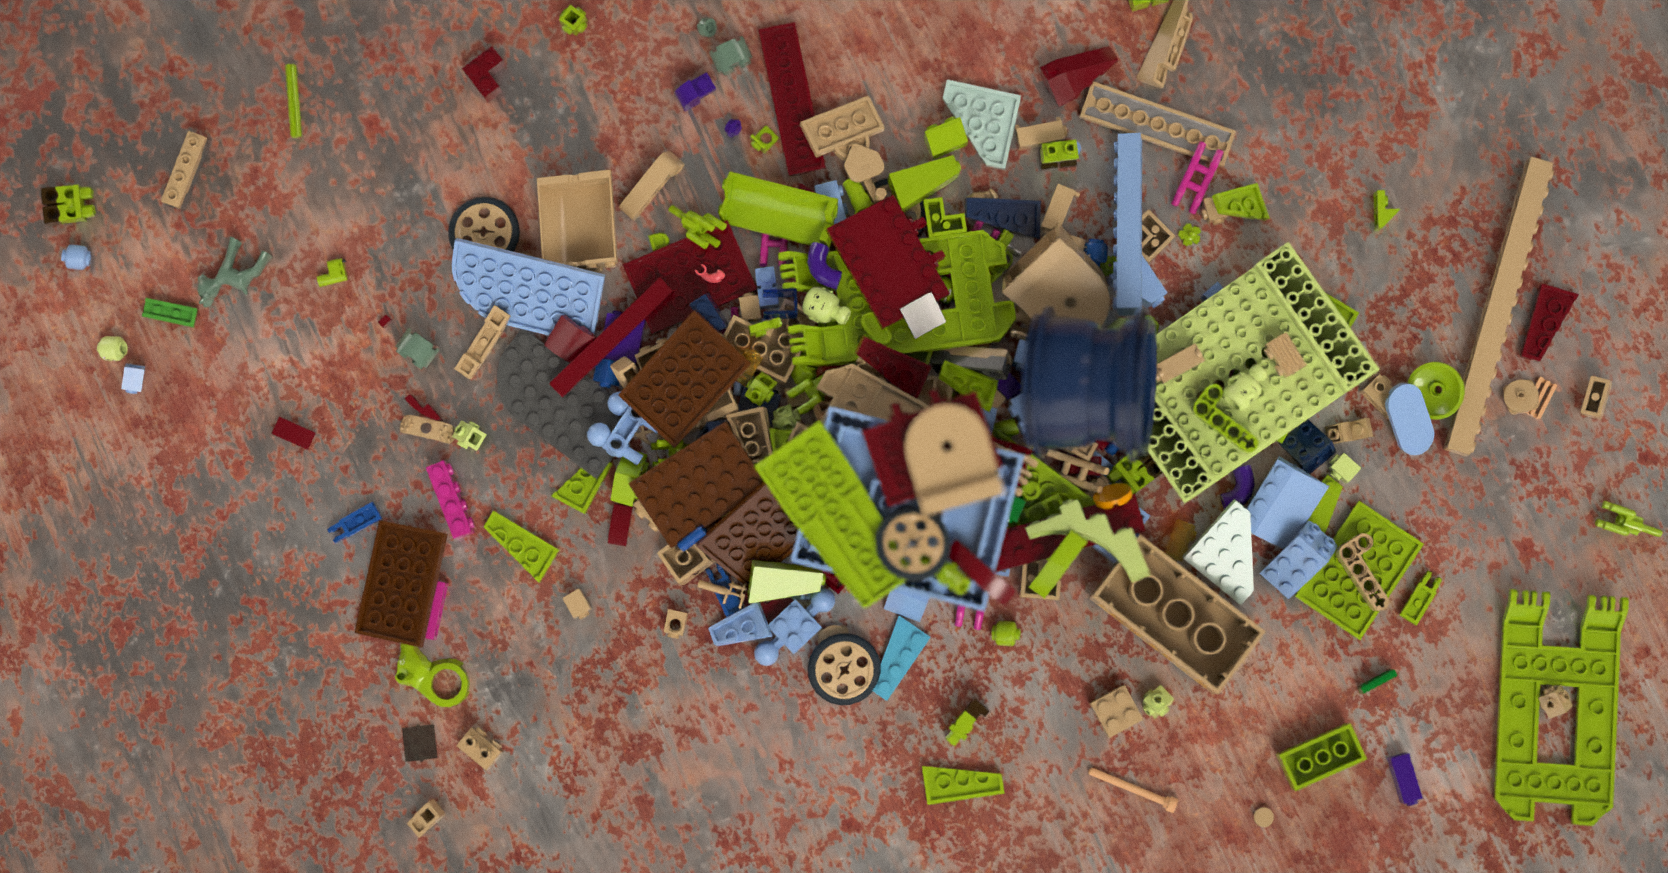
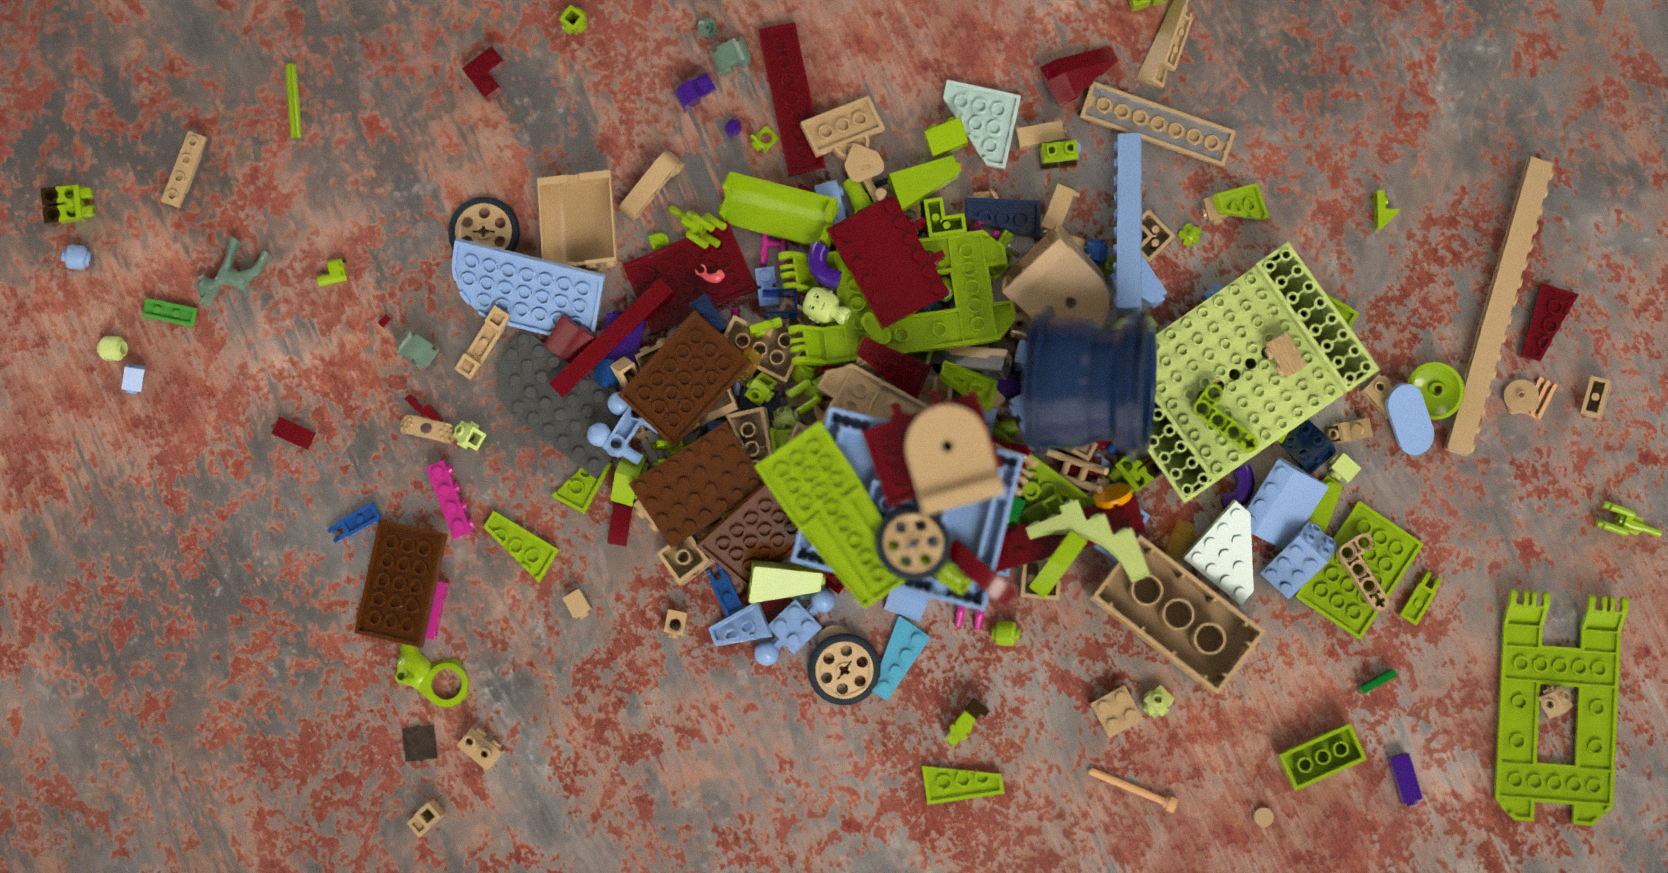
blue hinge [677,525,708,552] -> none
tan piece [697,580,747,609] -> none
tan brick [739,293,762,322] -> none
white sticker [900,292,946,339] -> none
tan brick [1156,343,1205,385] -> none
dark pink piece [1171,141,1224,214] -> none
yellowish green piece [1223,365,1267,411] -> none

